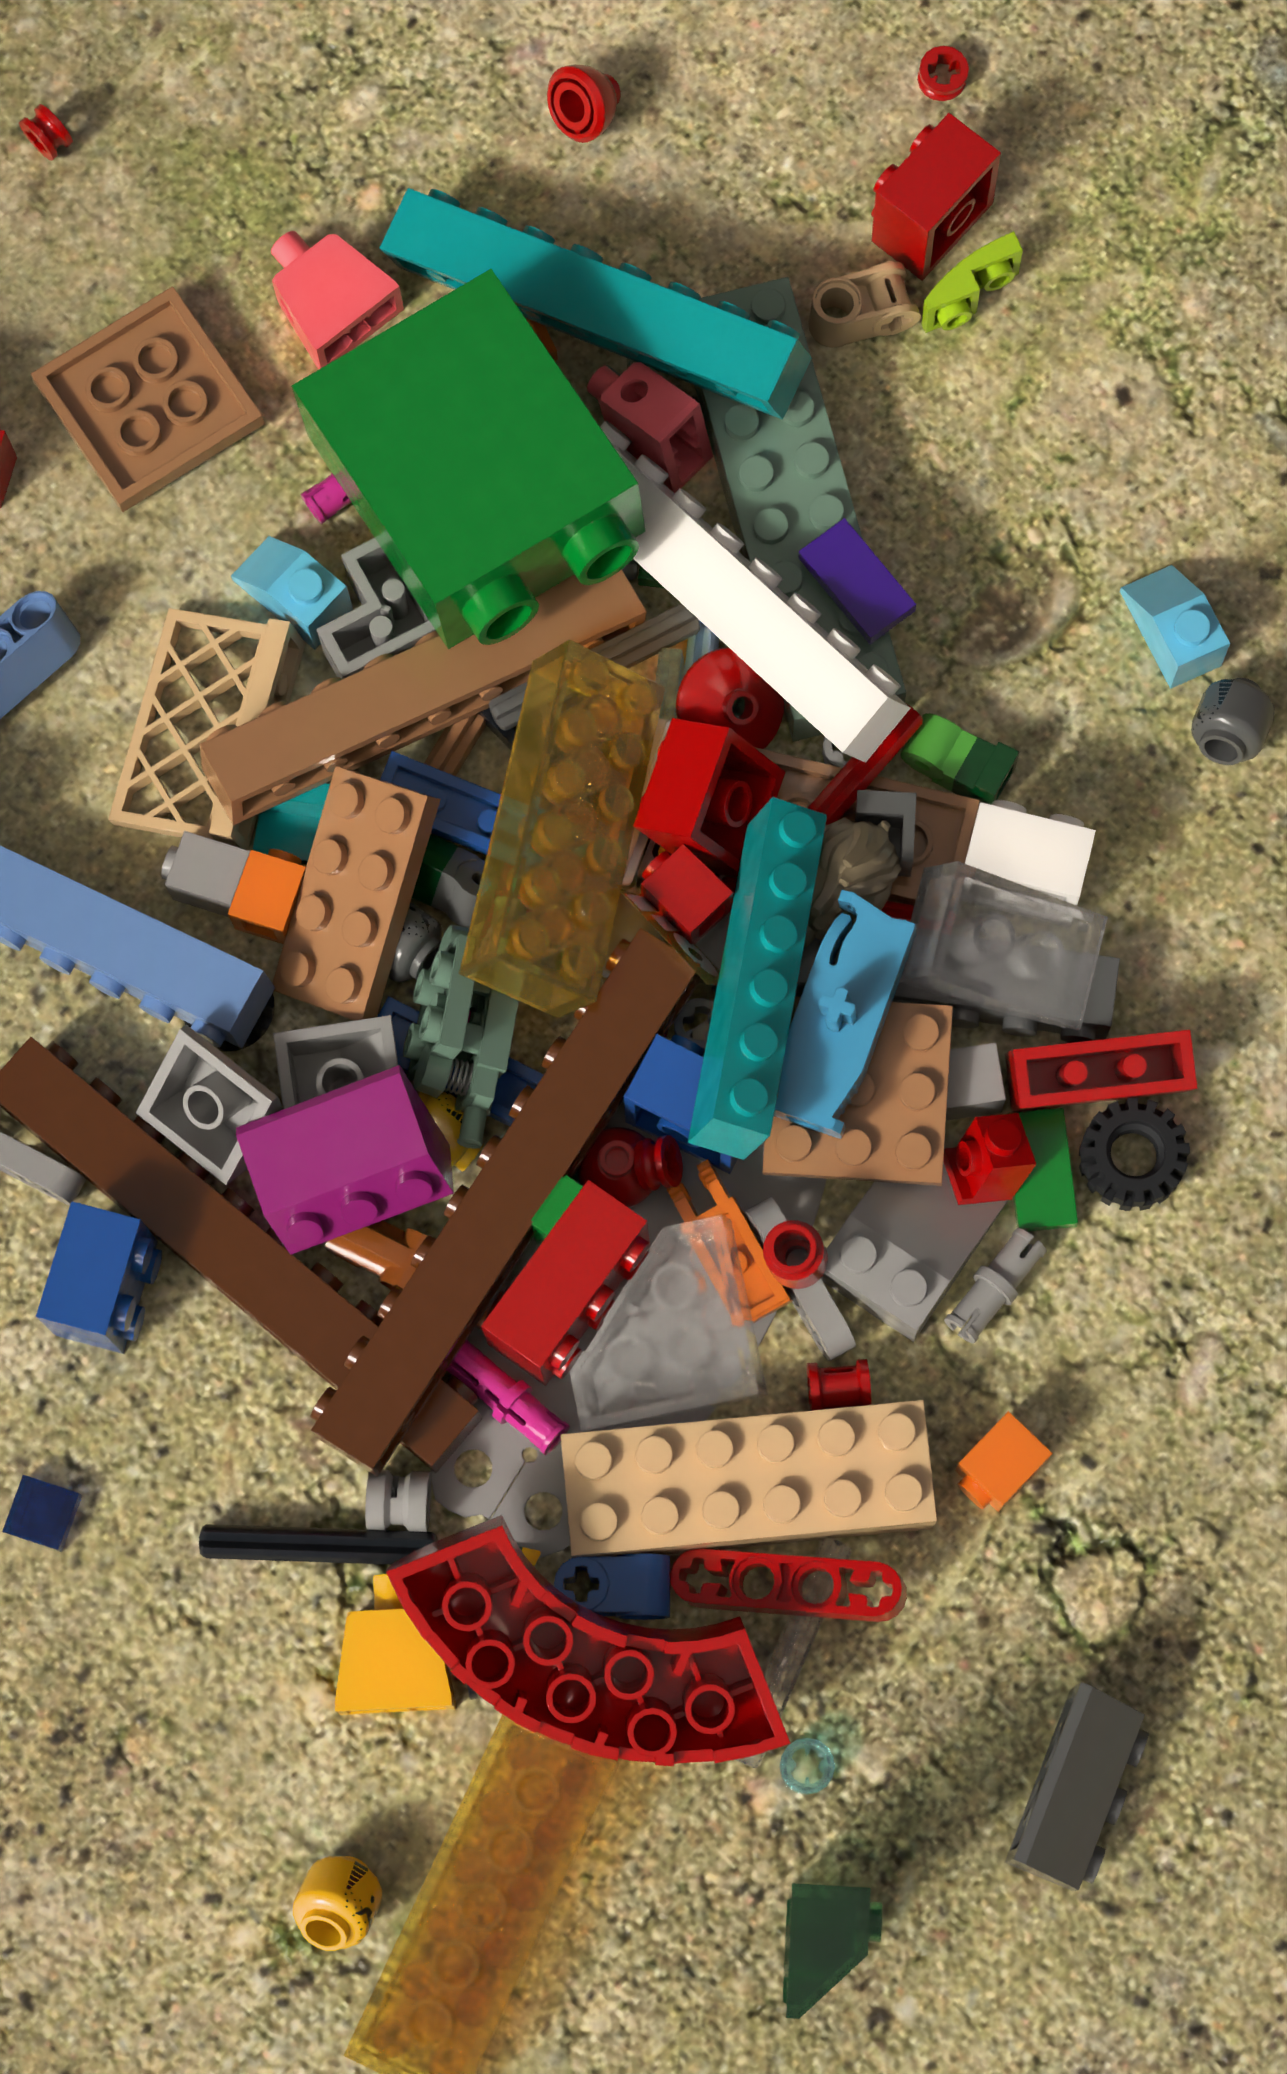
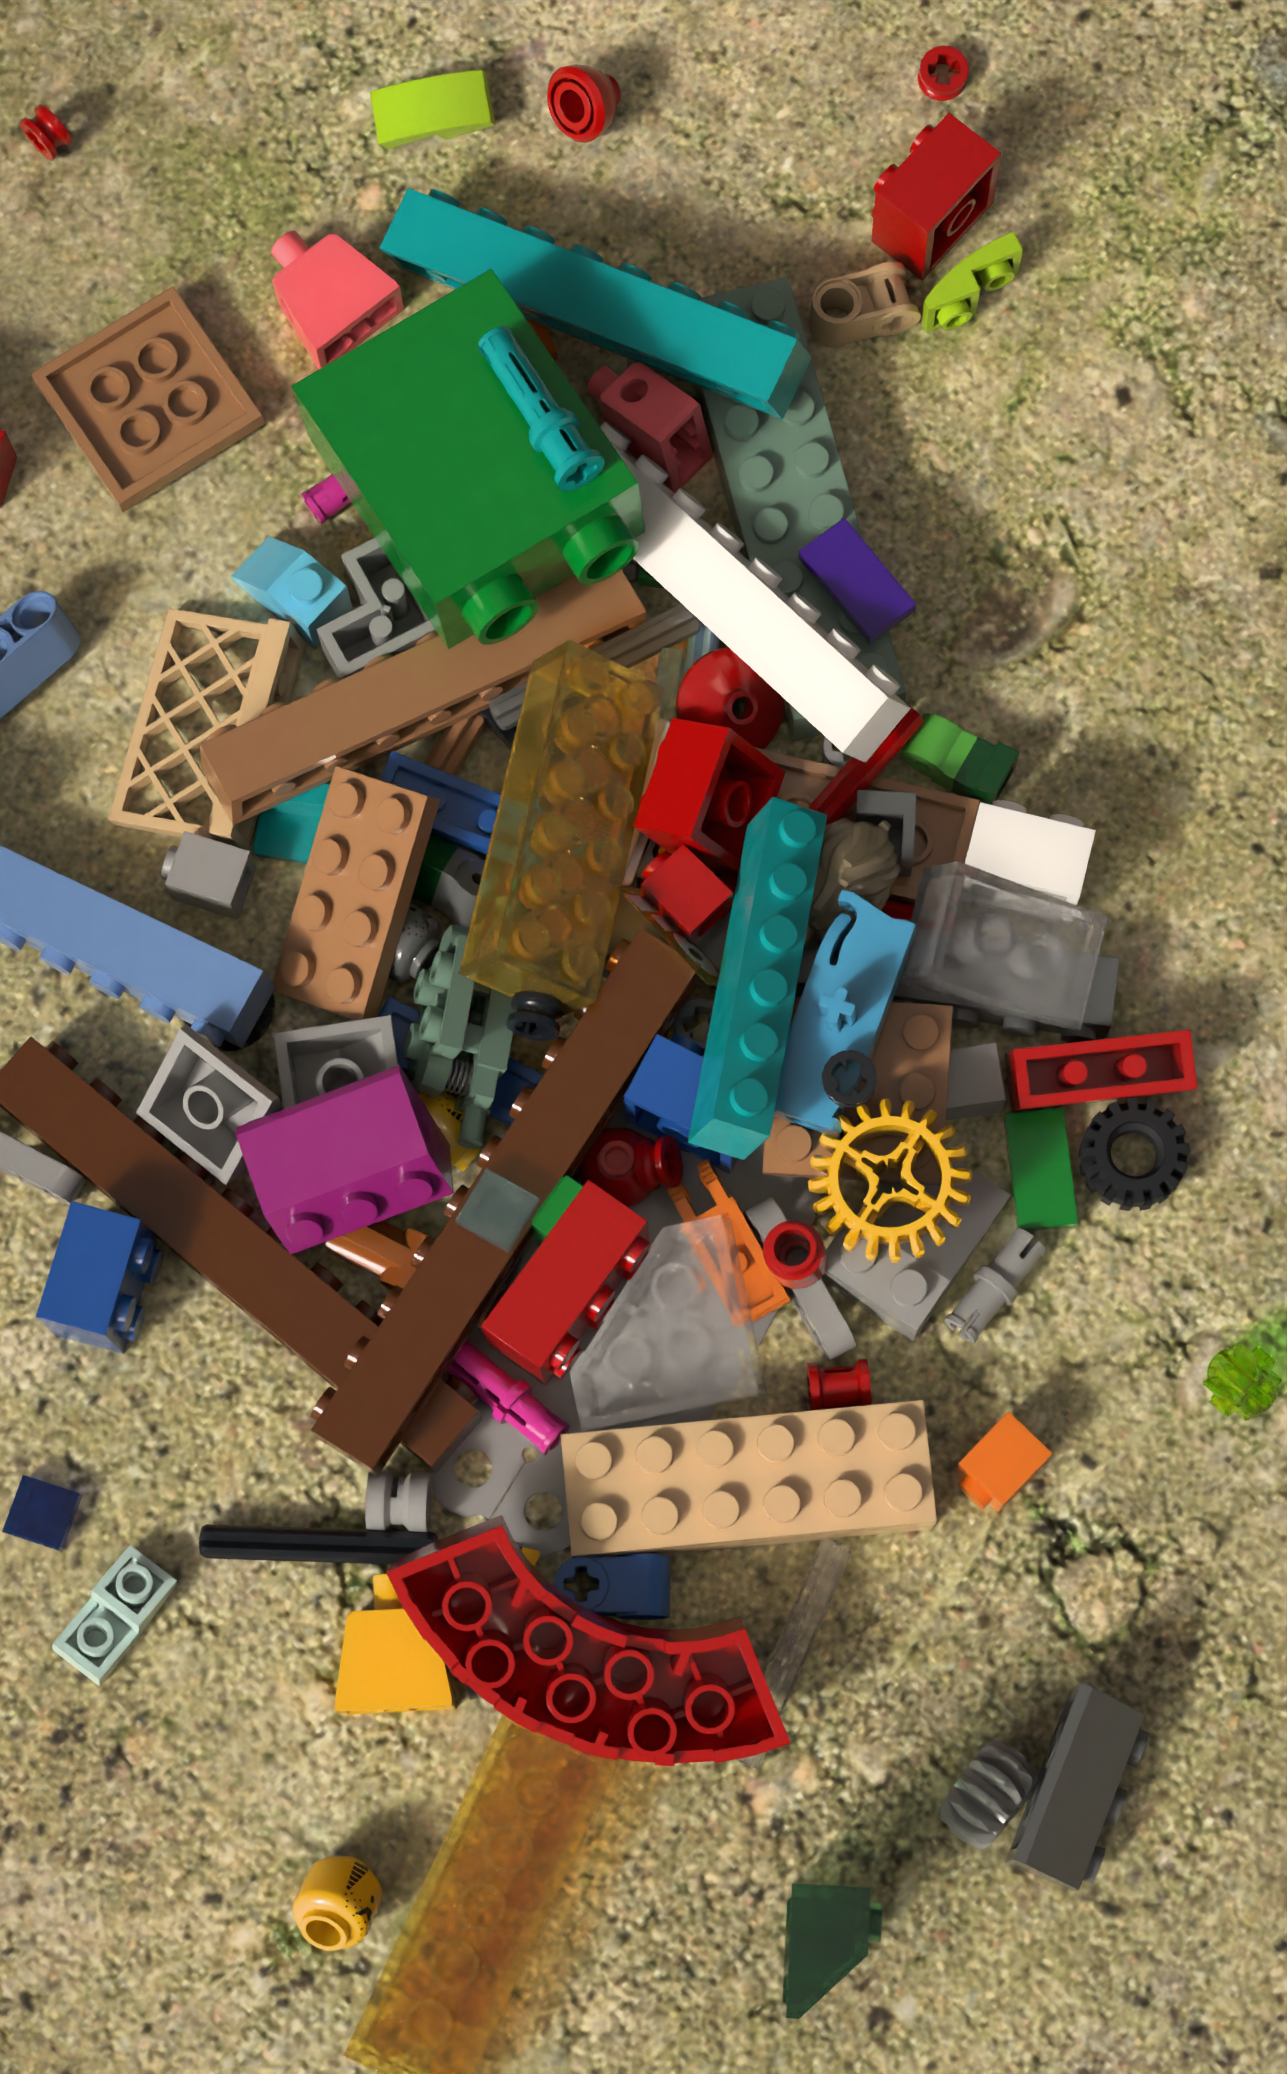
orange brick [228,849,306,944] -> none
red beam [670,1549,907,1622] -> none
clear light blue bush [779,1738,835,1795] -> none
red brick [944,1113,1036,1205] -> none
medium azure slope [1120,565,1230,689] -> none
dark grey head [1191,678,1275,765] -> none
none -> light aqua slope [52,1545,177,1686]
none -> lime slope [370,70,495,150]
none -> clear light blue tile [455,1168,540,1253]
none -> teal pin [478,326,605,491]
none -> black bush [506,991,565,1041]
none -> yellow gear [808,1098,973,1263]
none -> black bush [822,1050,878,1108]
none -> light grey gear [940,1739,1038,1850]
none -> clear neon green gear [1203,1342,1282,1421]

